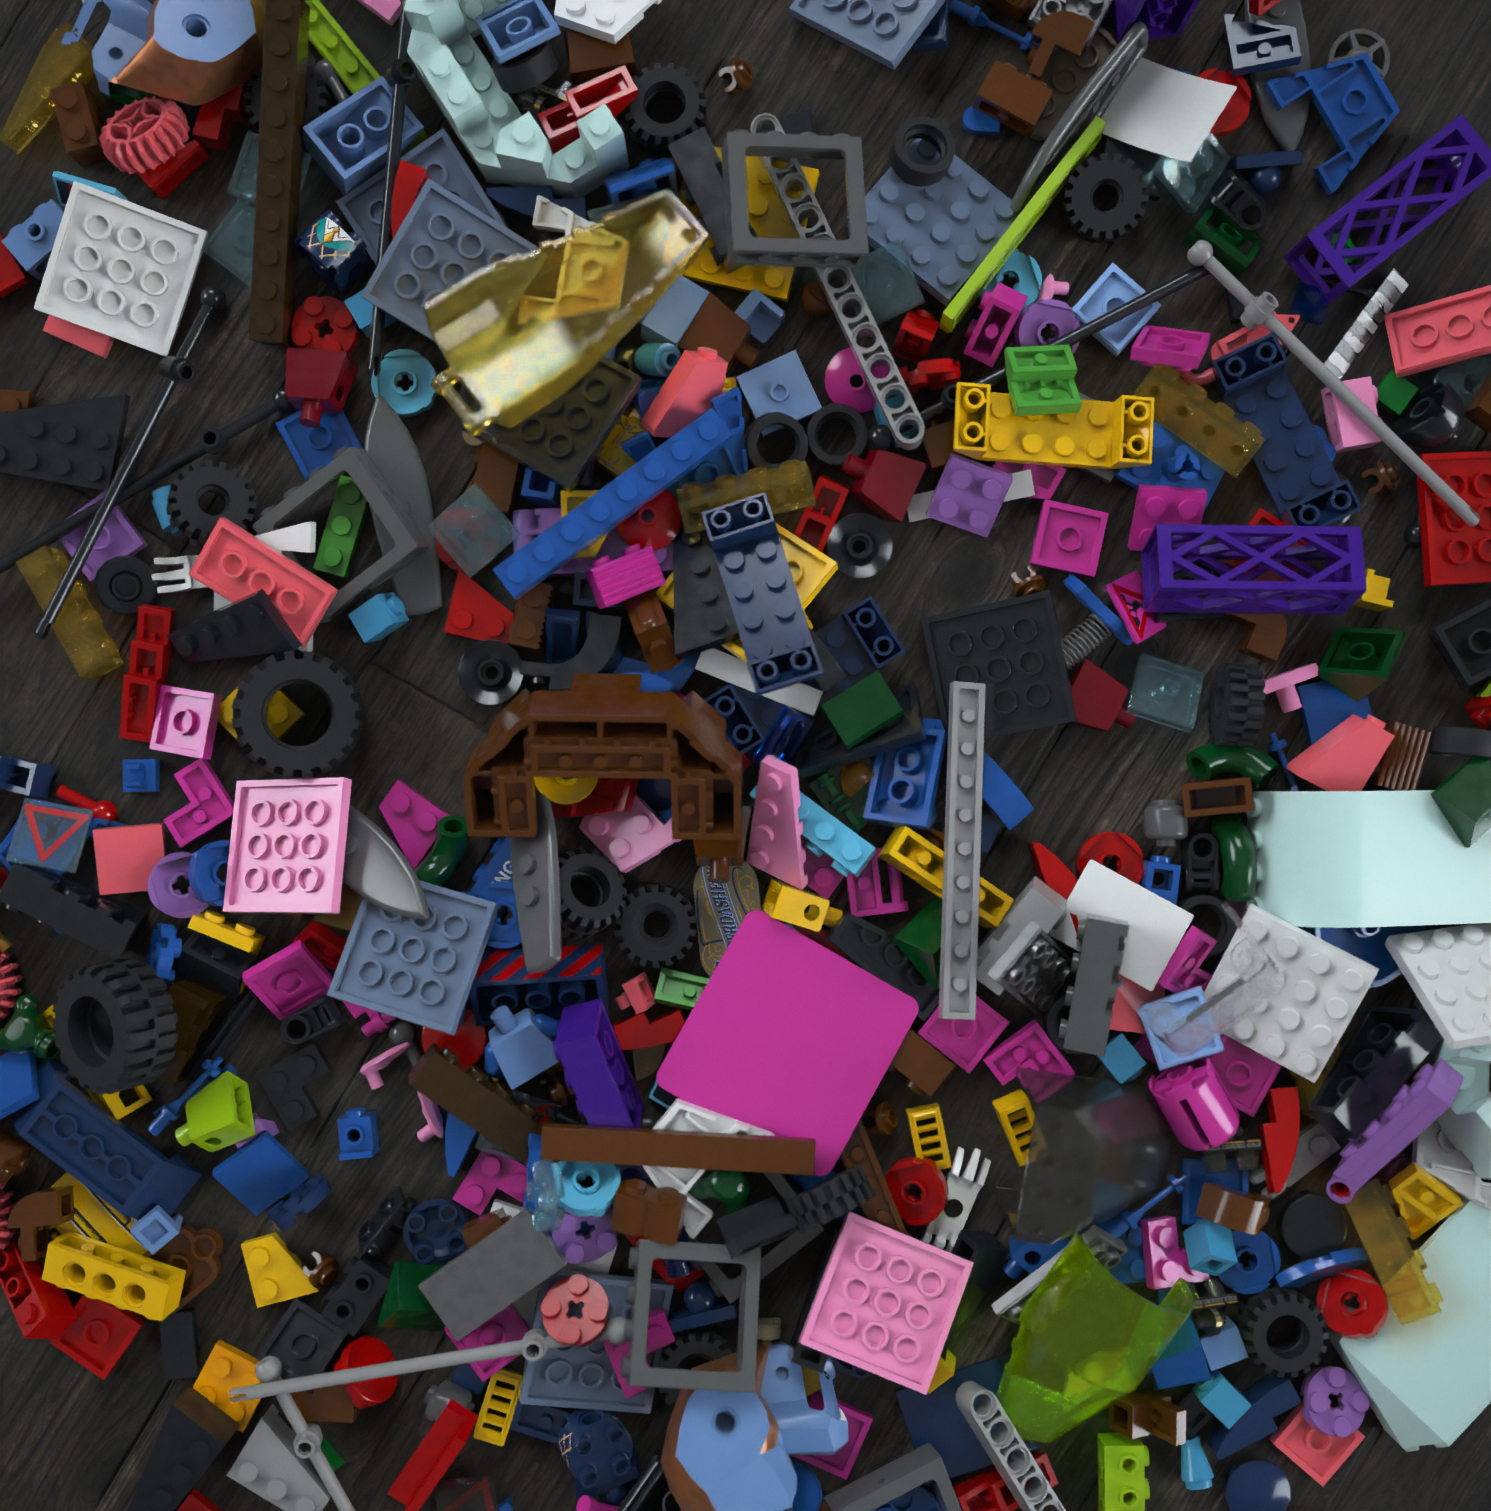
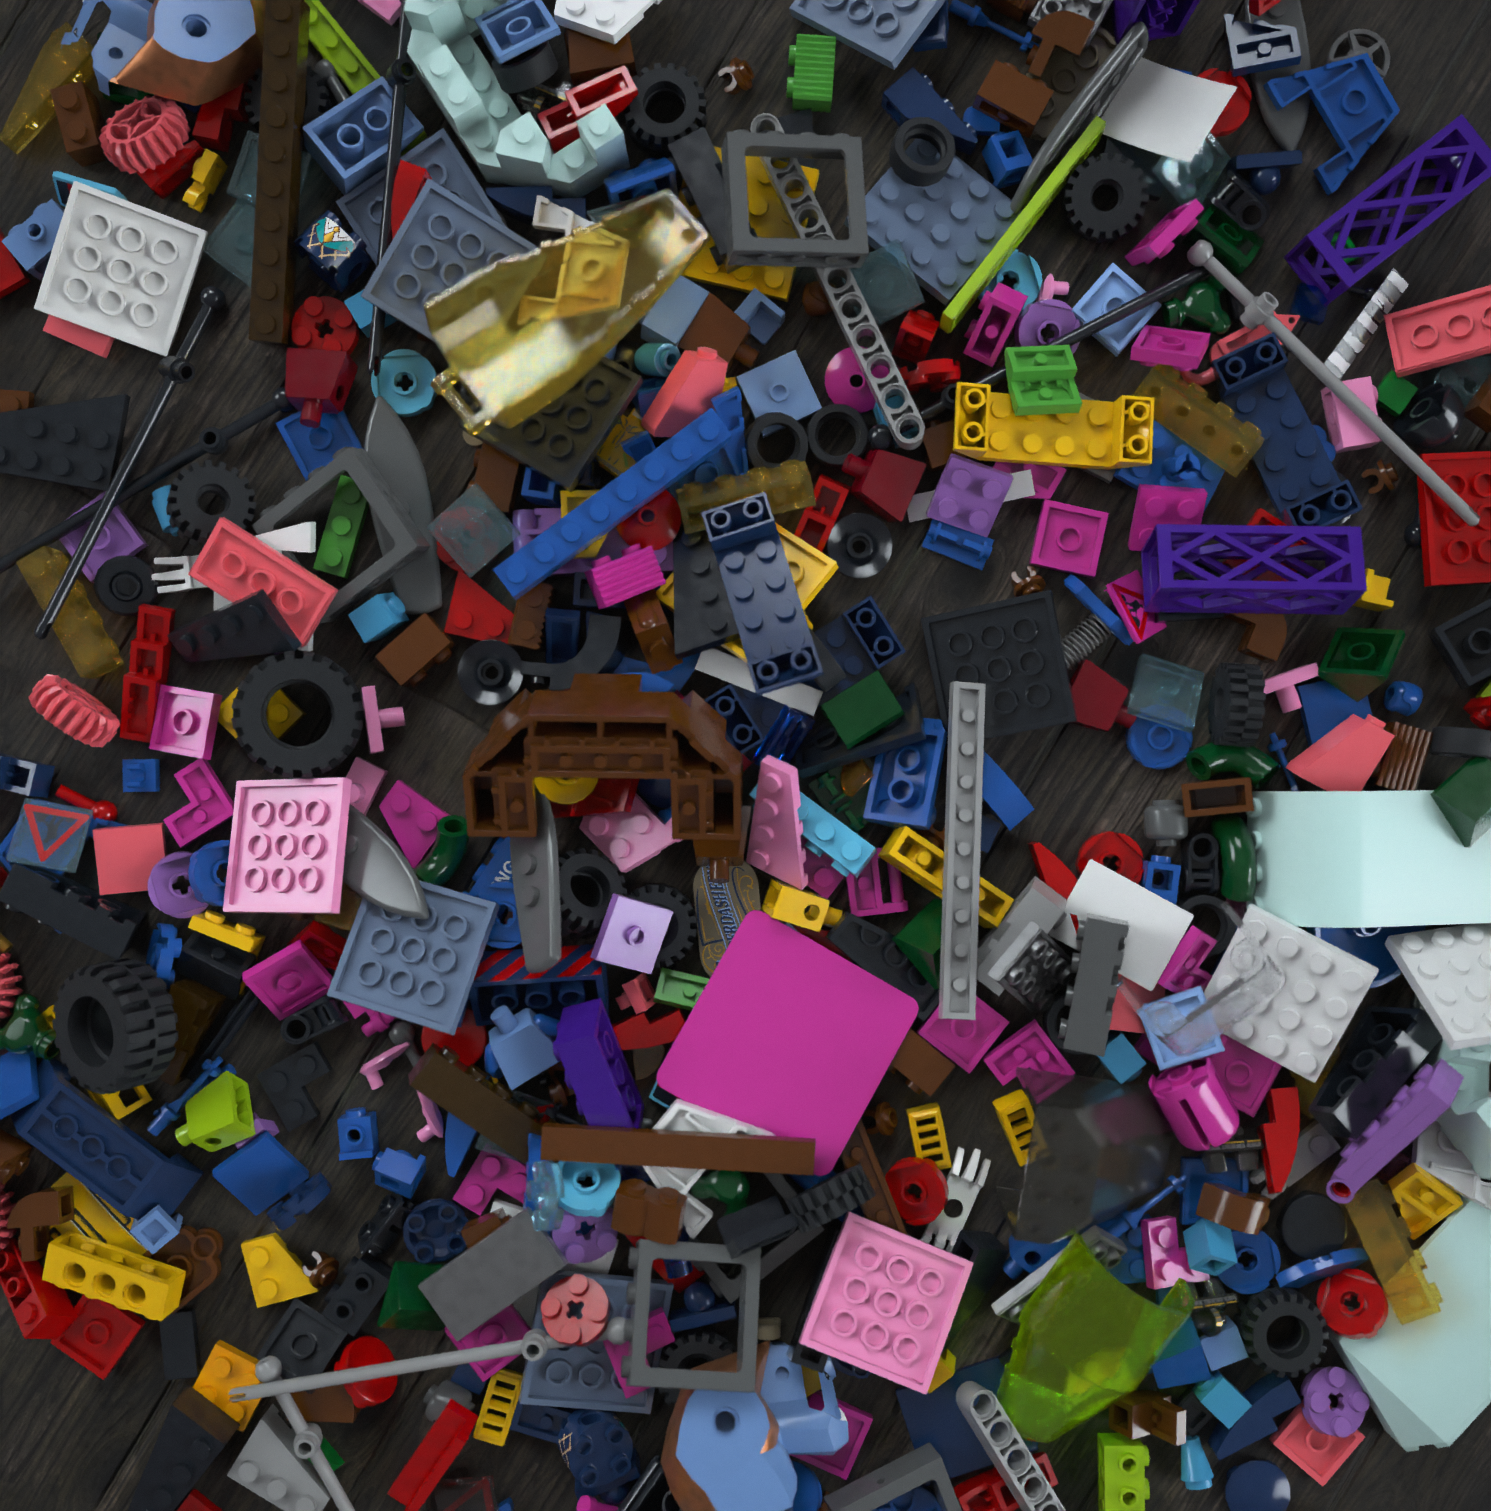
none -> coral gear [28,674,120,748]
none -> yellow plate [183,149,228,213]
none -> bright pink tile [346,757,388,816]
none -> bright pink tile [360,685,405,754]
none -> blue brick [372,1148,426,1199]
none -> reddish brown brick [375,613,456,688]
none -> plate [591,893,673,974]
none -> bright green brick [786,34,836,113]
none -> dark blue slope [881,67,978,155]
none -> blue hinge [921,519,994,571]
none -> blue brick [982,130,1033,189]
none -> dark pink plate [1124,199,1205,266]
none -> blue tile [1125,704,1193,770]
none -> dark green animal [1161,275,1232,335]
none -> blue piece [1383,681,1423,716]

